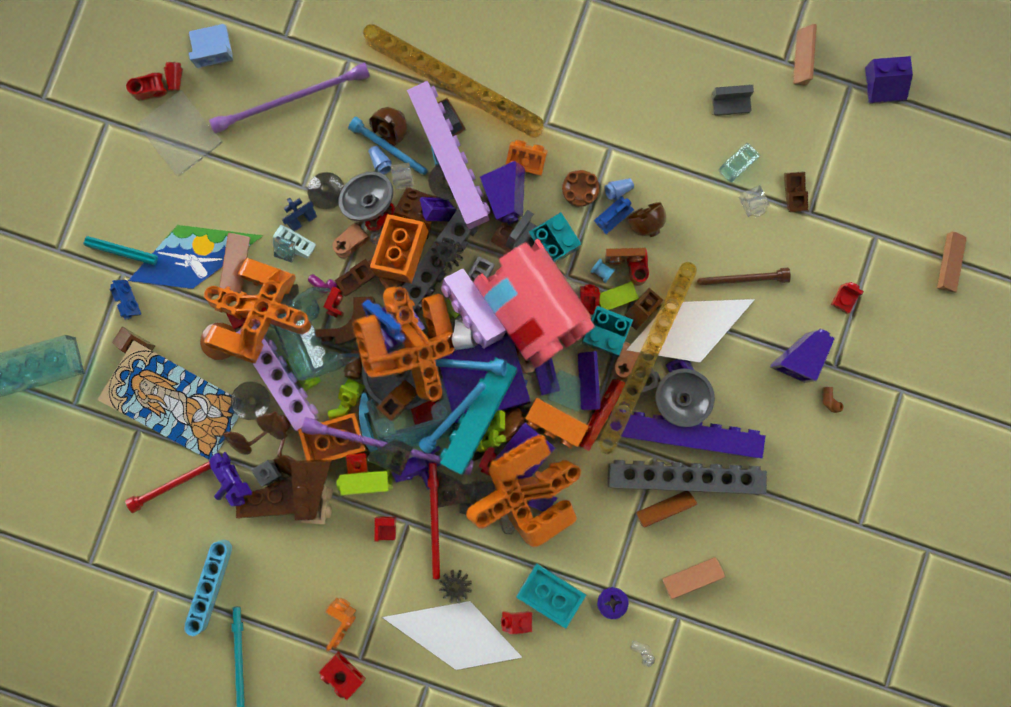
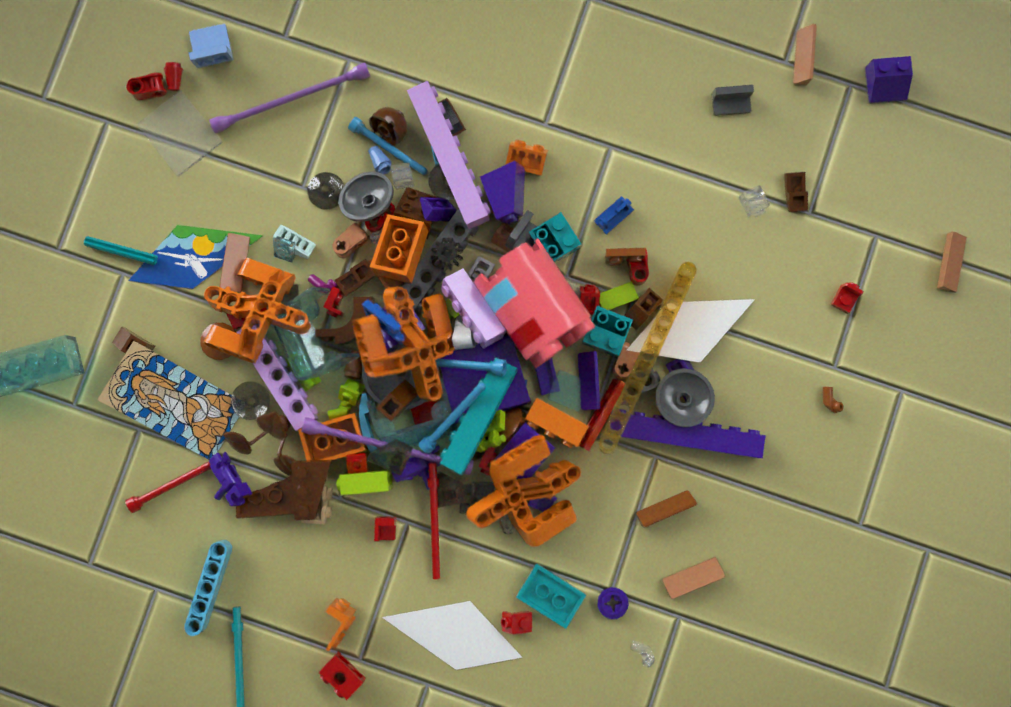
blue hinge [110,280,141,320] -> none
dark grey brick [251,459,283,487] -> none
dark blue hips [282,198,317,231] -> none
clear yellow beam [363,24,544,138] -> none
clear smoke gear [439,569,472,603] -> none
light nougat arm [516,347,534,374] -> none
dark orange dish [562,170,600,207] -> none
medium azure bush [590,258,615,283] -> none
medium blue cone [605,178,634,200] -> none
dark grey brick [608,460,767,494] -> none
reddish brown cylinder [627,202,666,237] -> none
reddish brown piece [697,267,791,285] -> none
clear light blue slope [719,142,761,183] -> none
dark purple slope [770,329,835,383] -> none

